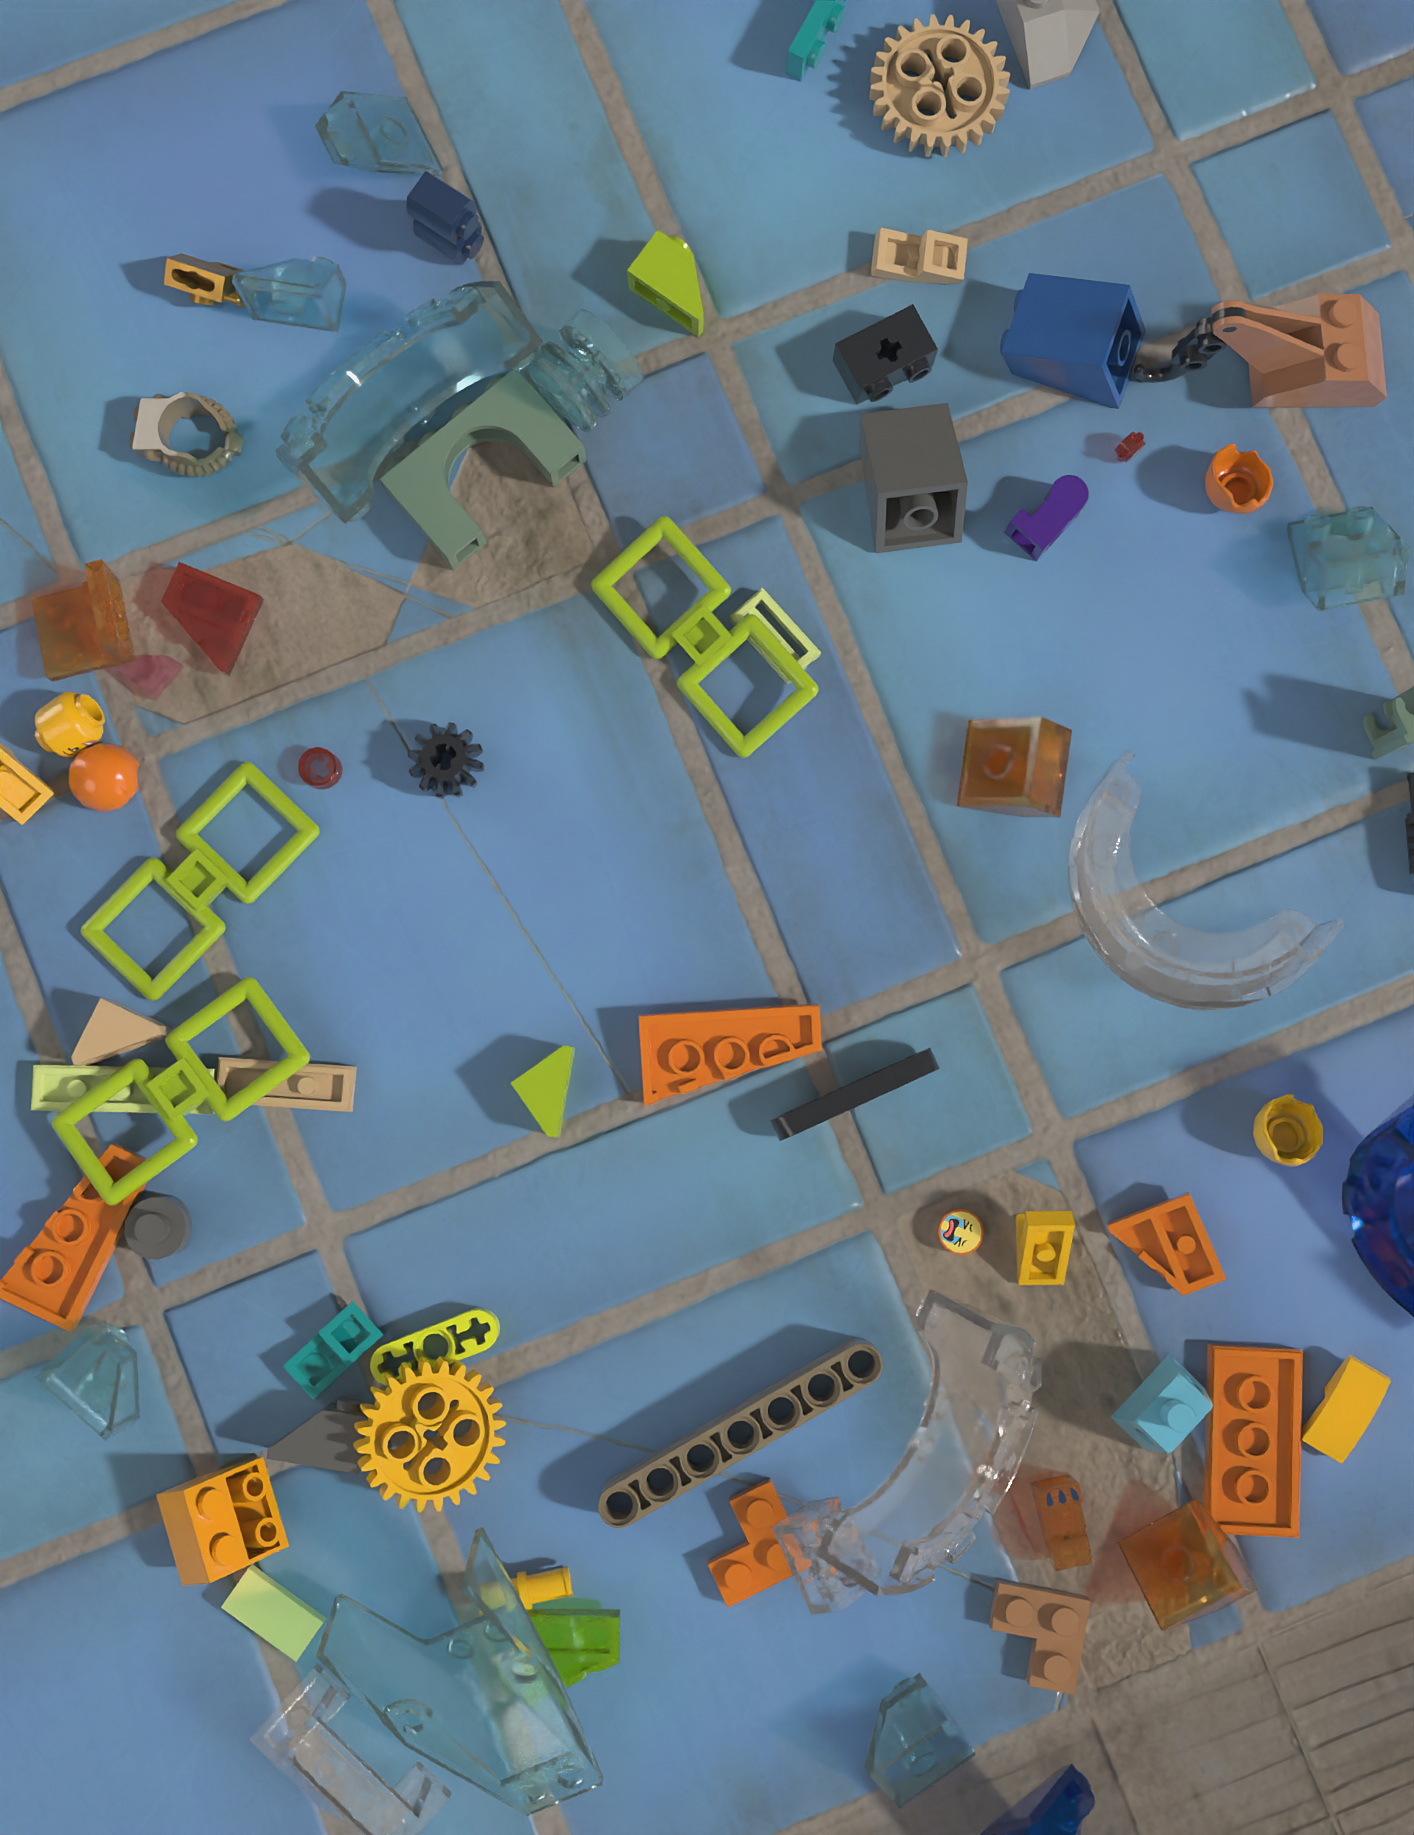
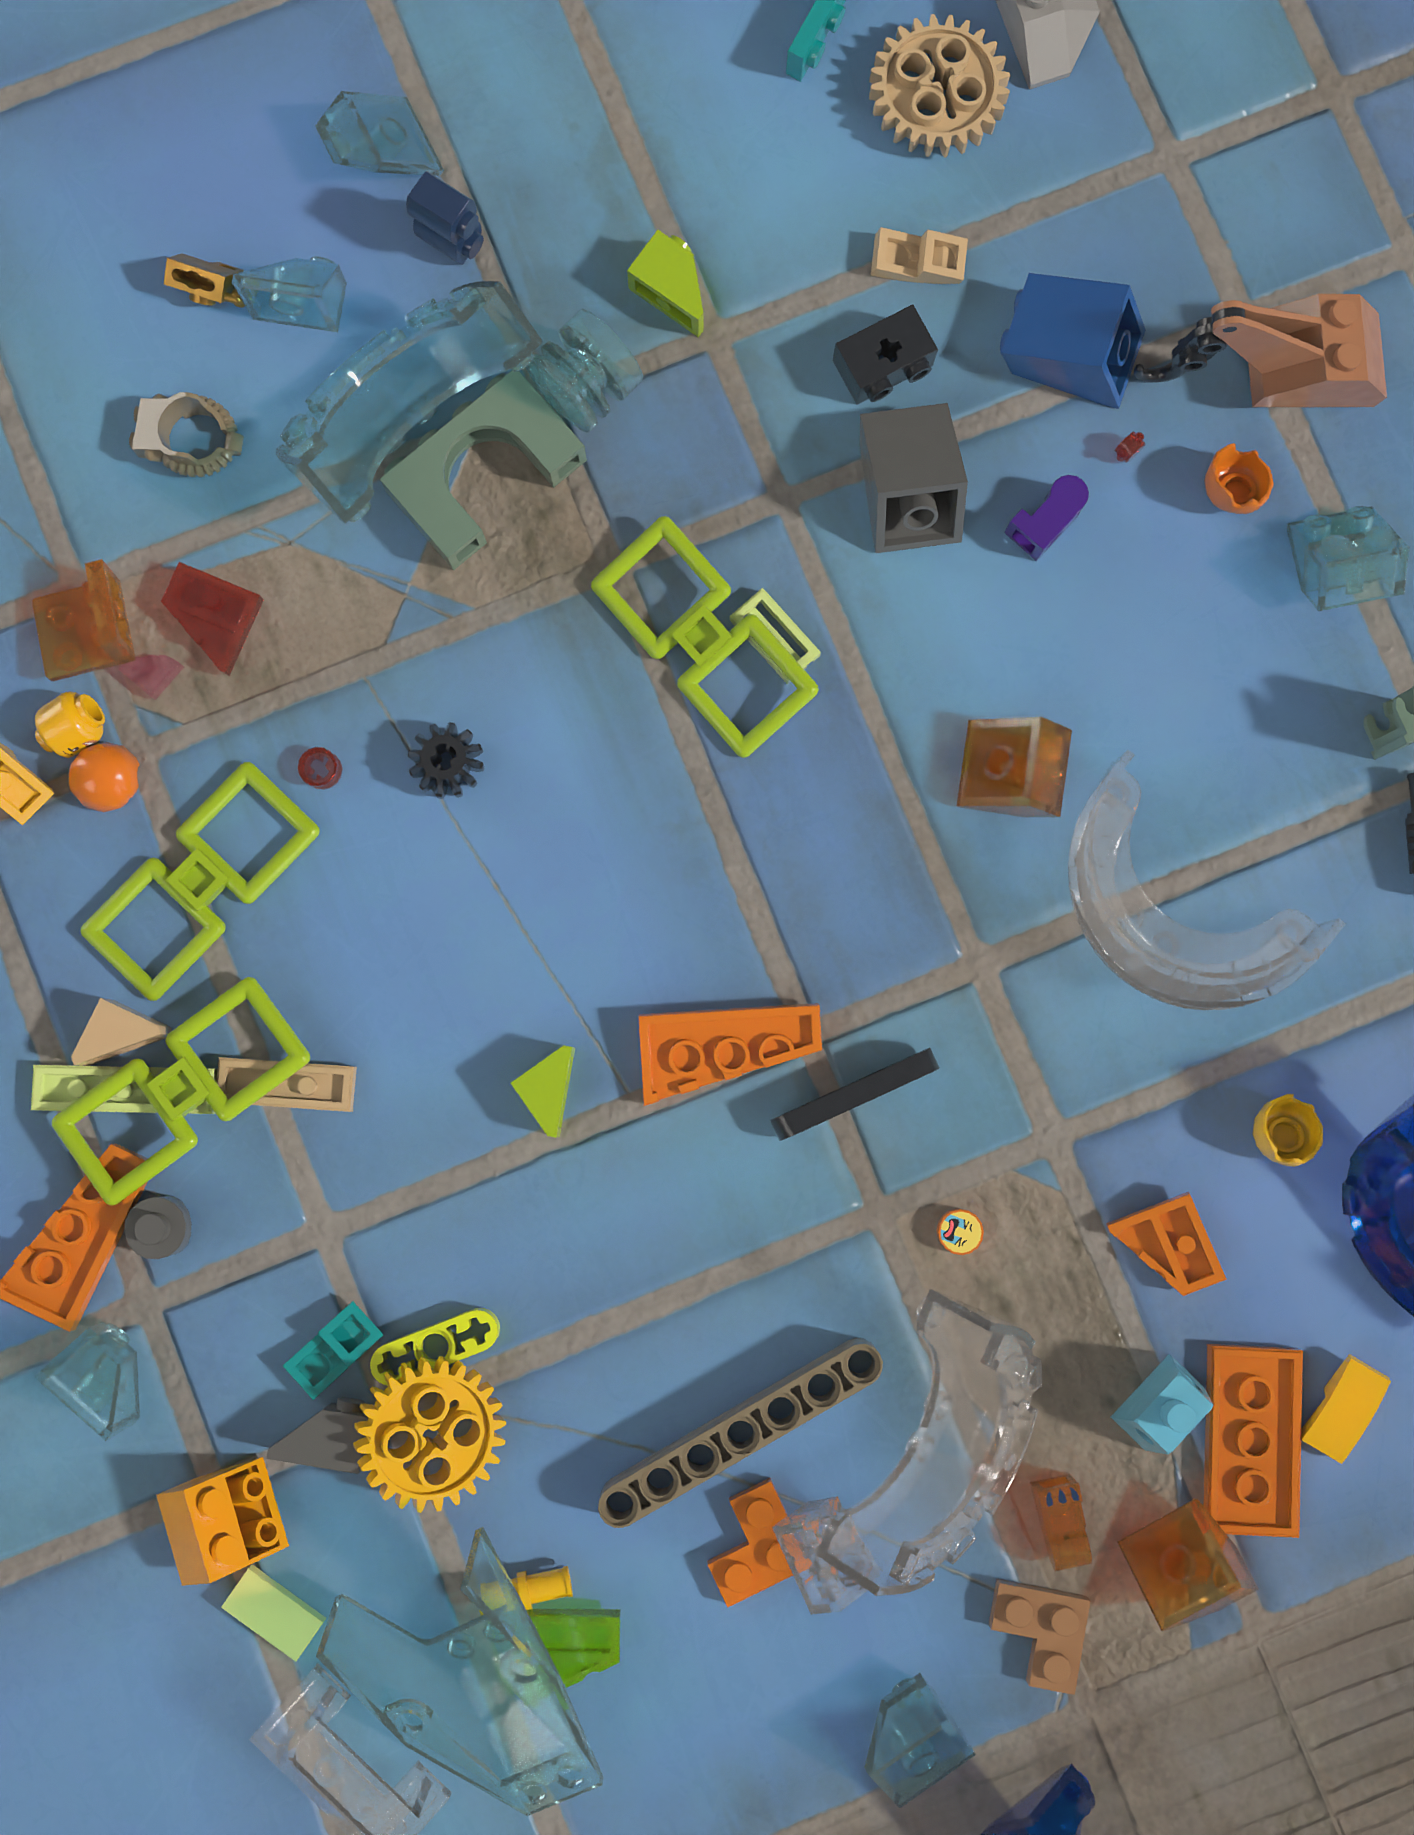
yellow slope [1016,1210,1075,1285] -> none

